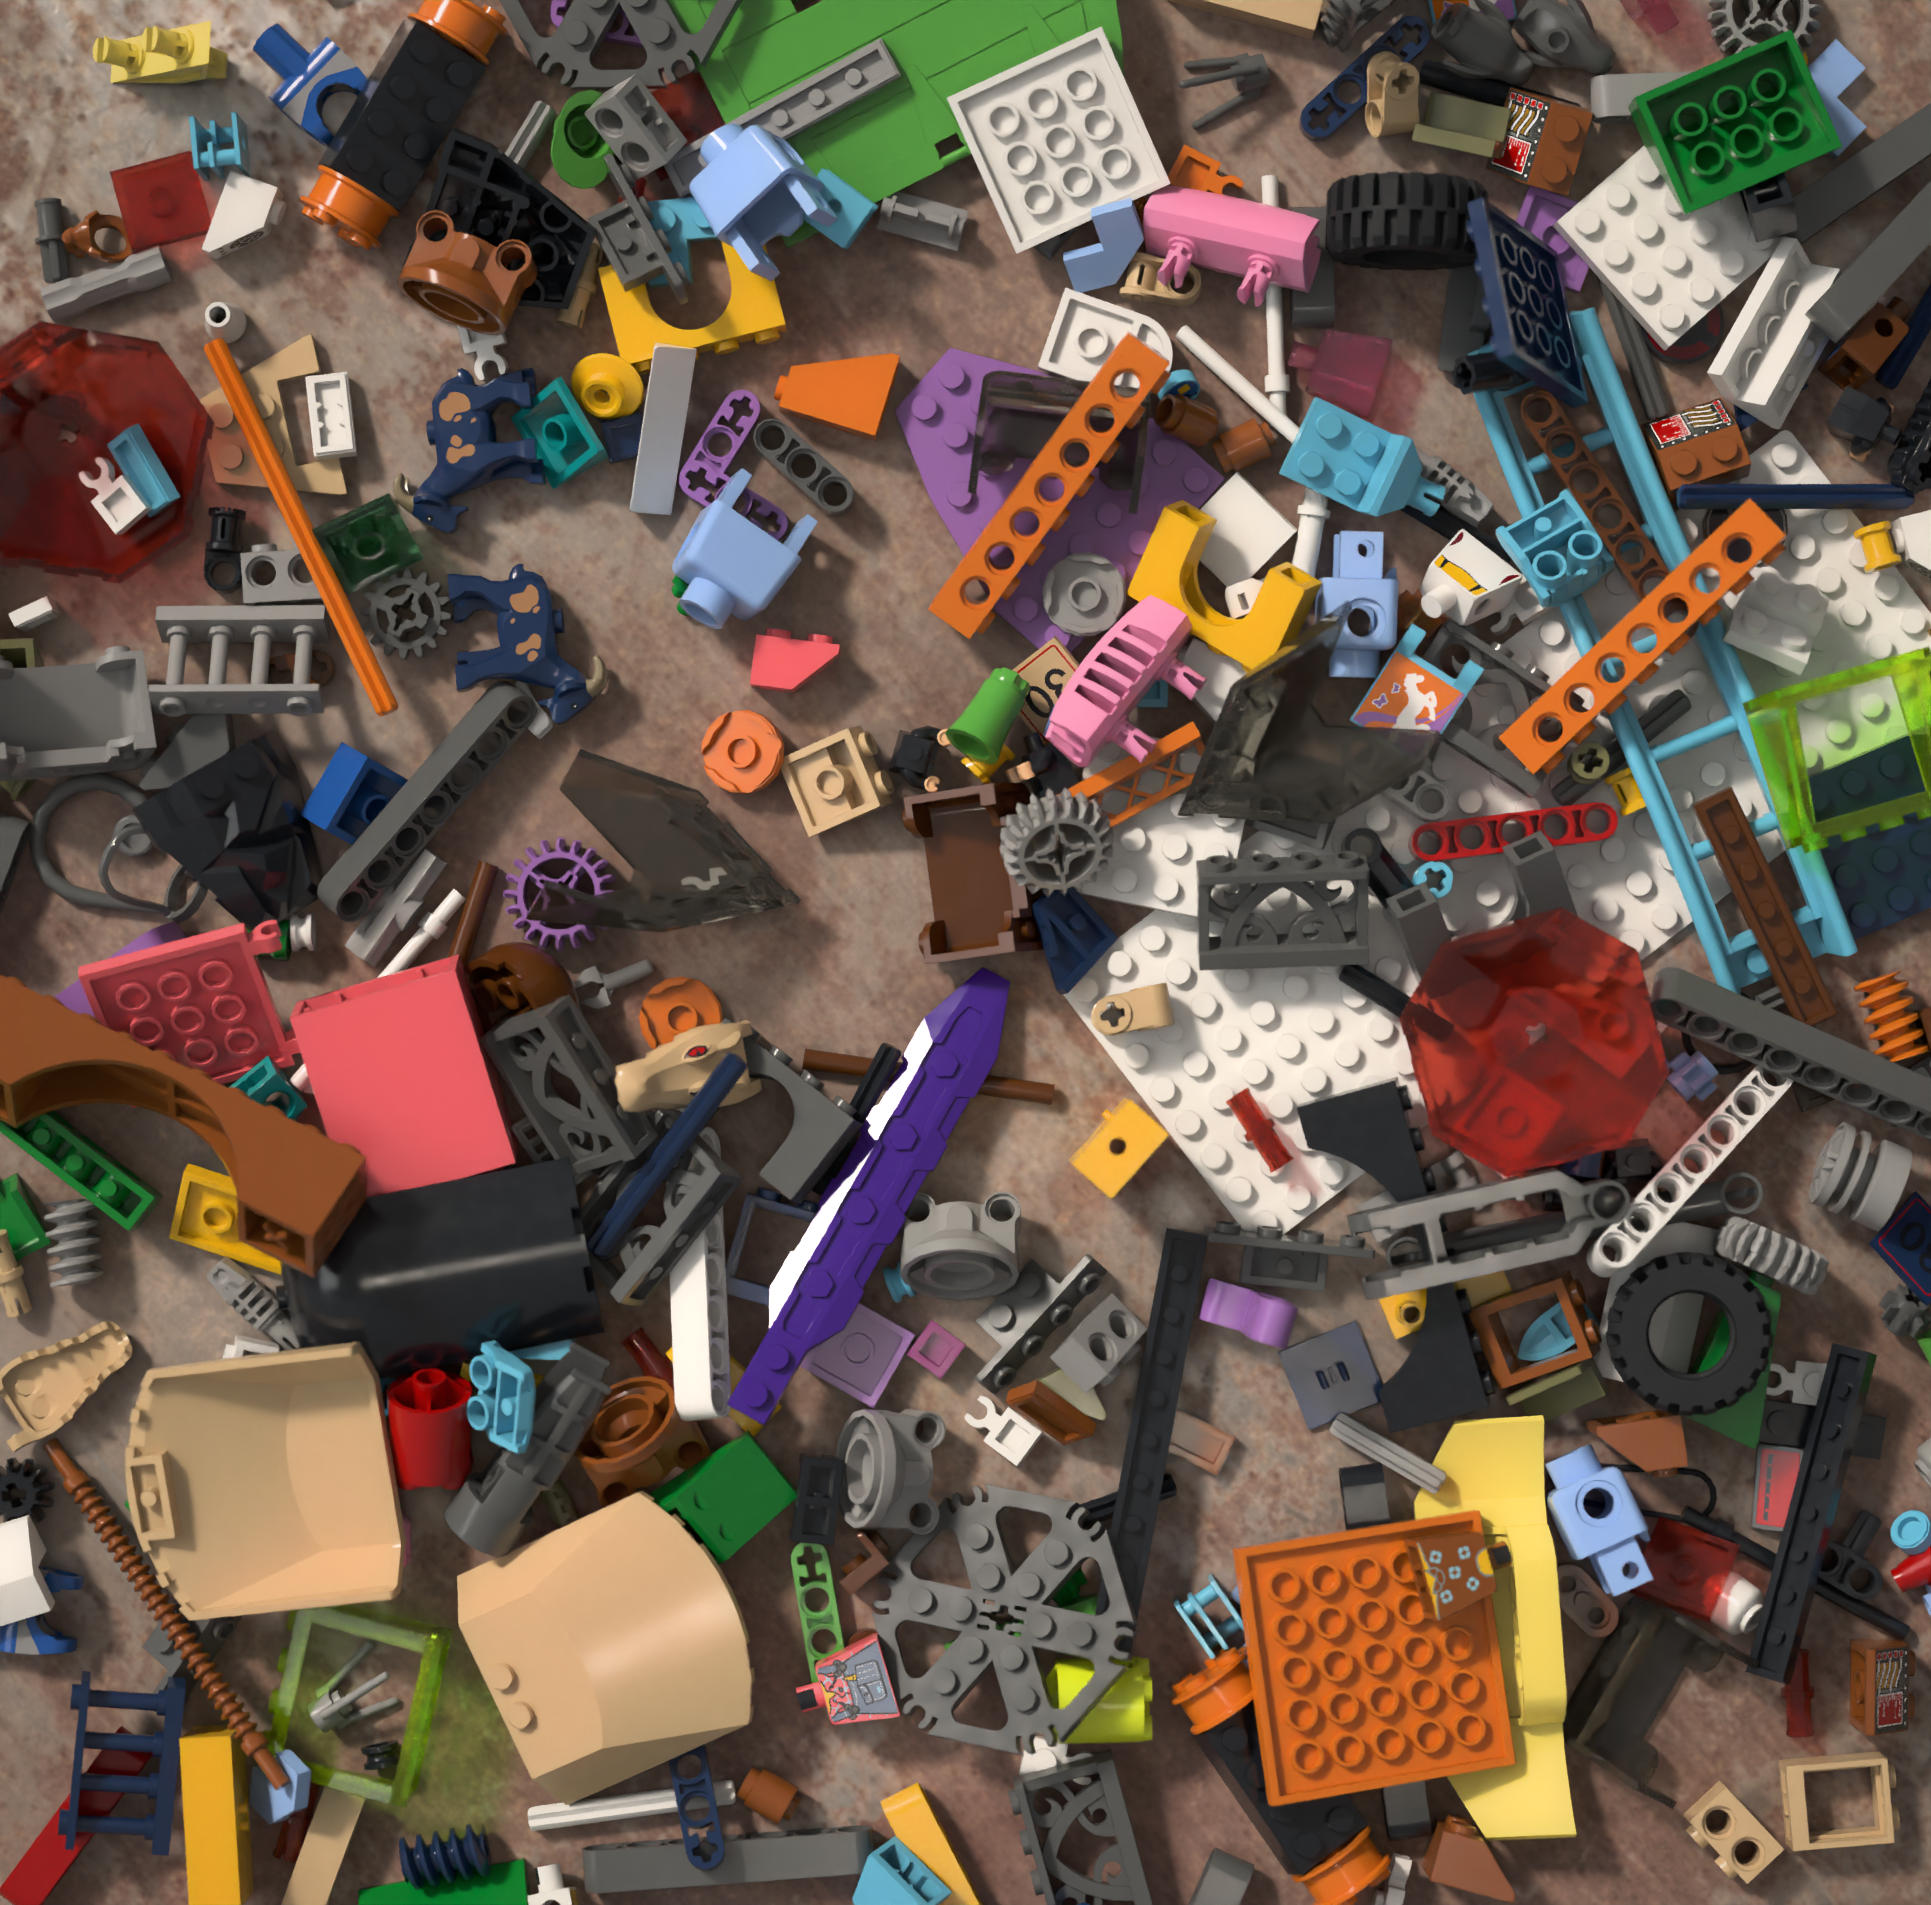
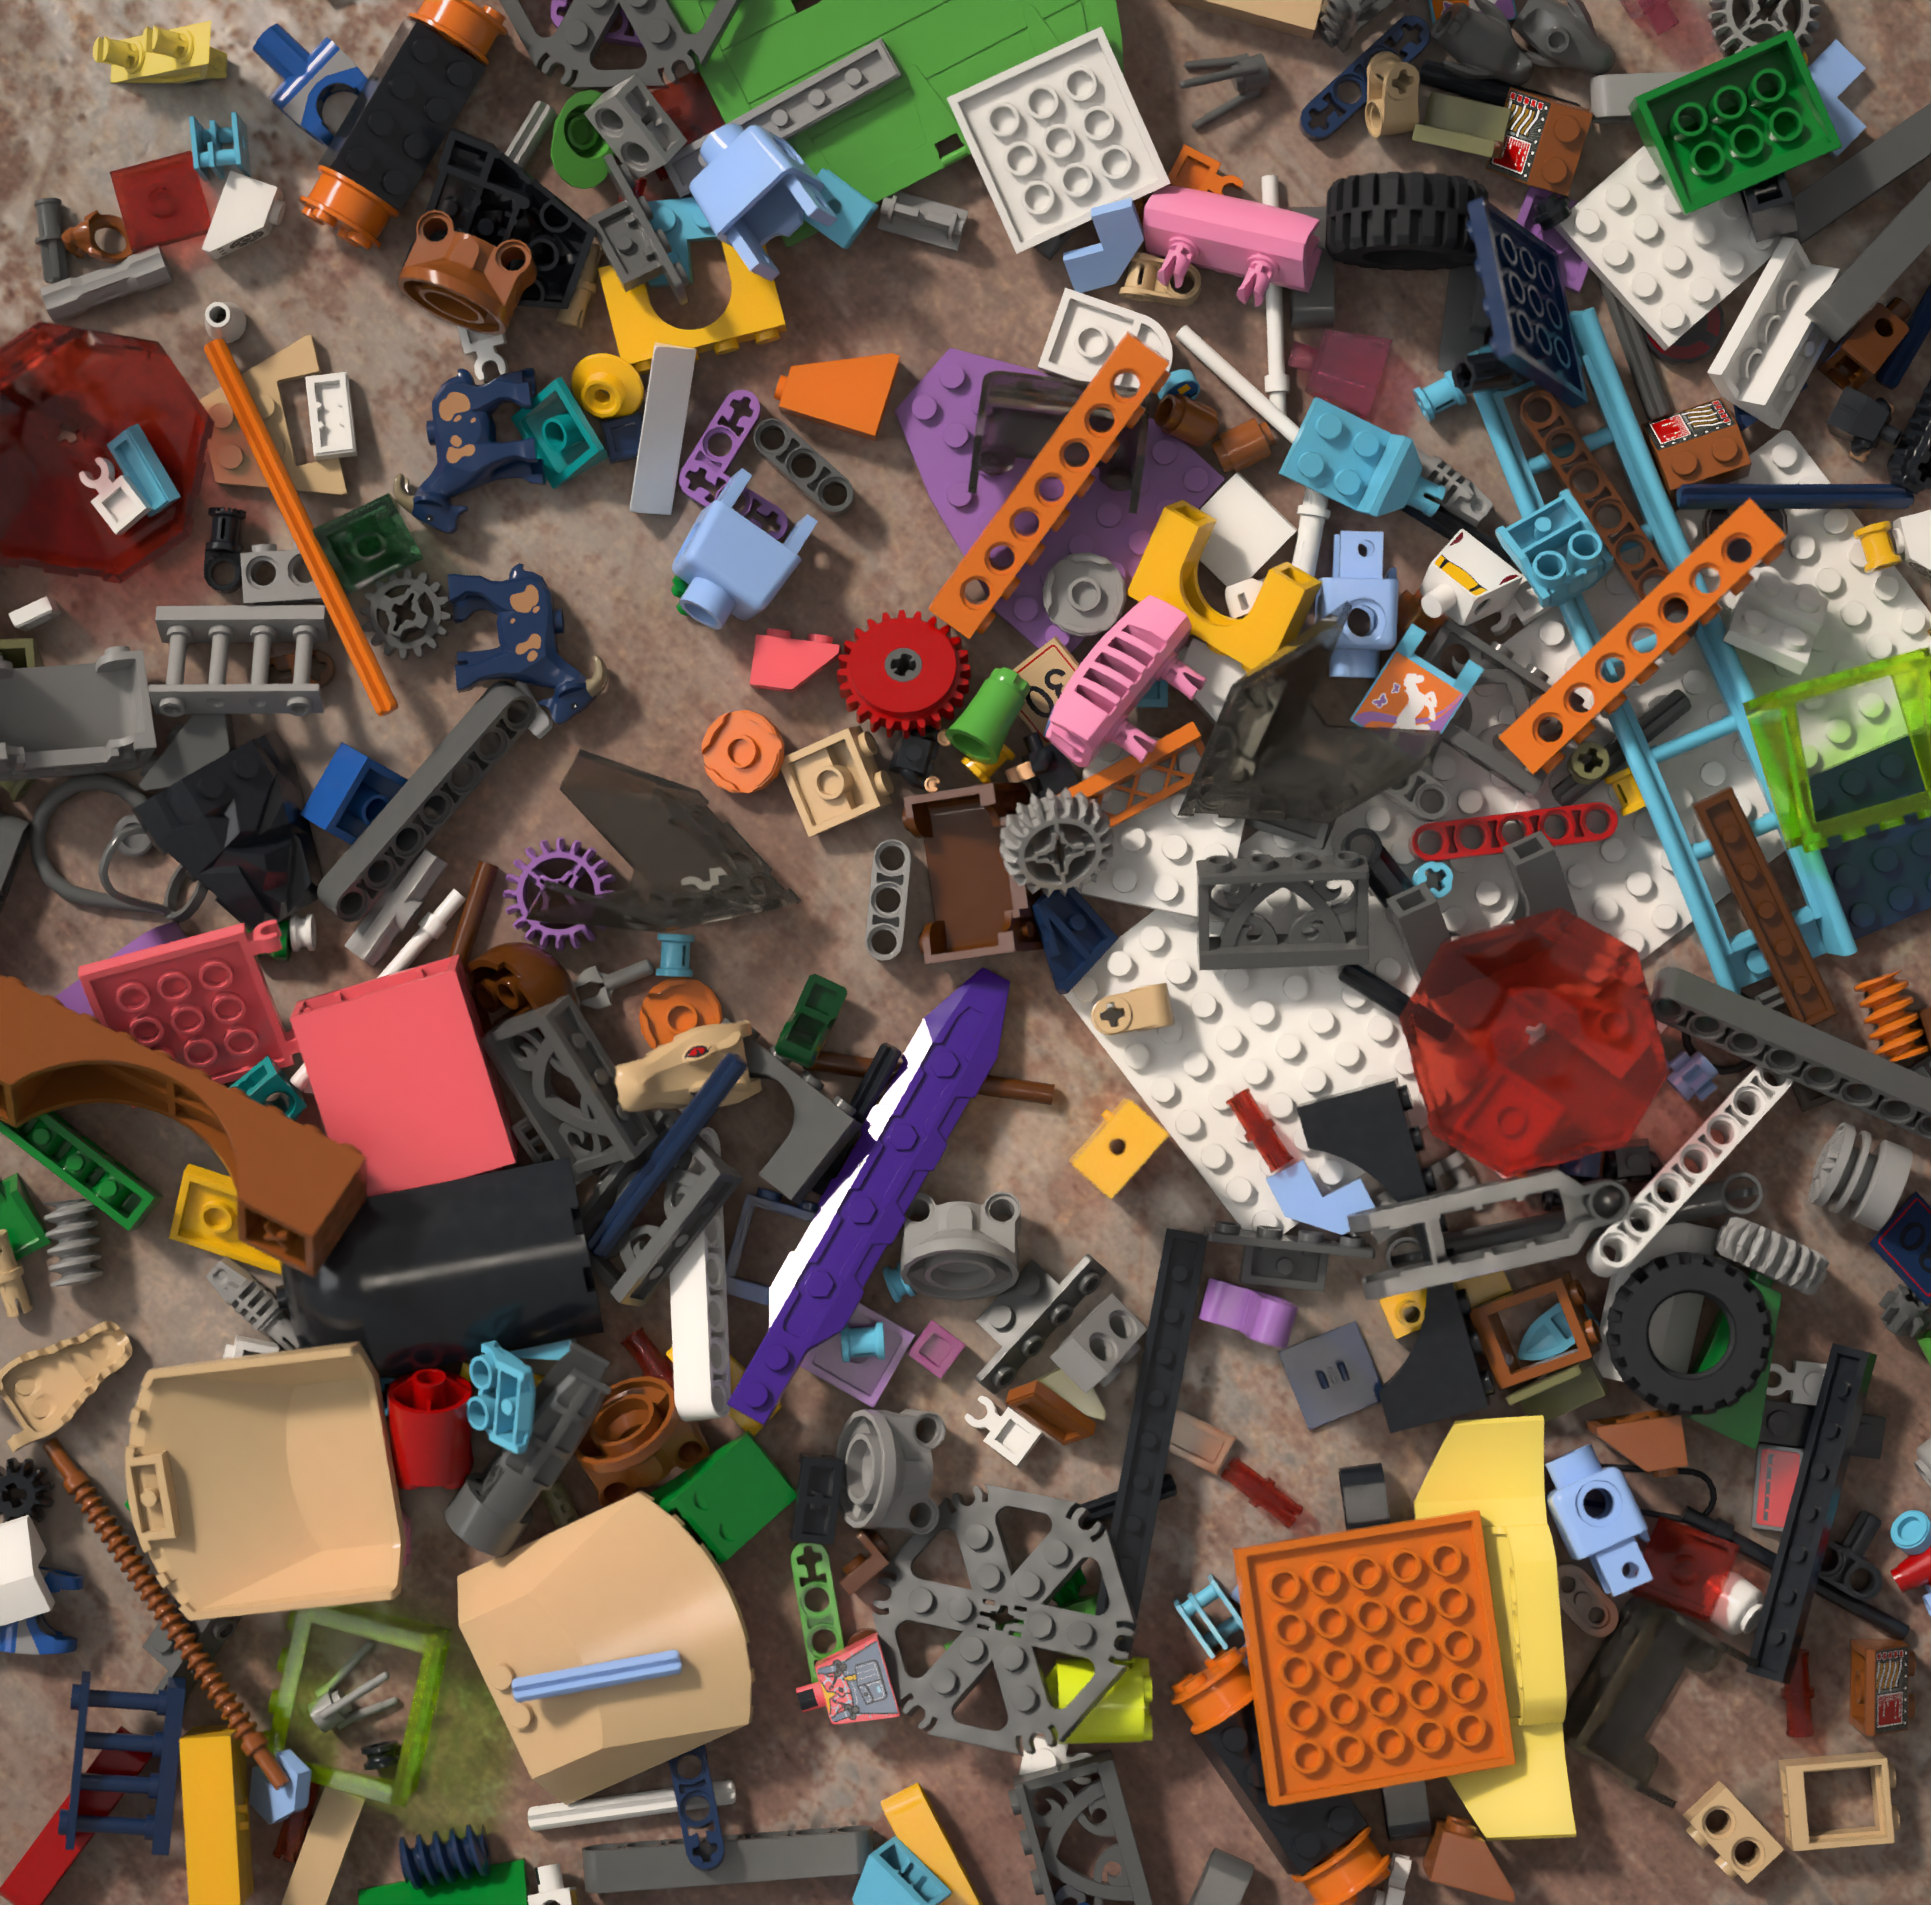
dark orange brick [736,1766,801,1825] -> none
light grey axle [1330,1412,1447,1494] -> none
dark orange torso [1403,1531,1512,1620] -> none
none -> light blue axle [512,1650,682,1703]
none -> medium azure bush [656,933,695,977]
none -> dark green animal [774,974,848,1069]
none -> red gear [837,610,971,739]
none -> medium azure bush [841,1322,885,1362]
none -> light grey beam [865,839,912,962]
none -> clear red pin [1221,1456,1304,1529]
none -> light blue tile [1266,1159,1376,1235]
none -> medium azure bush [1412,370,1467,422]
none -> black plate [1531,193,1572,231]

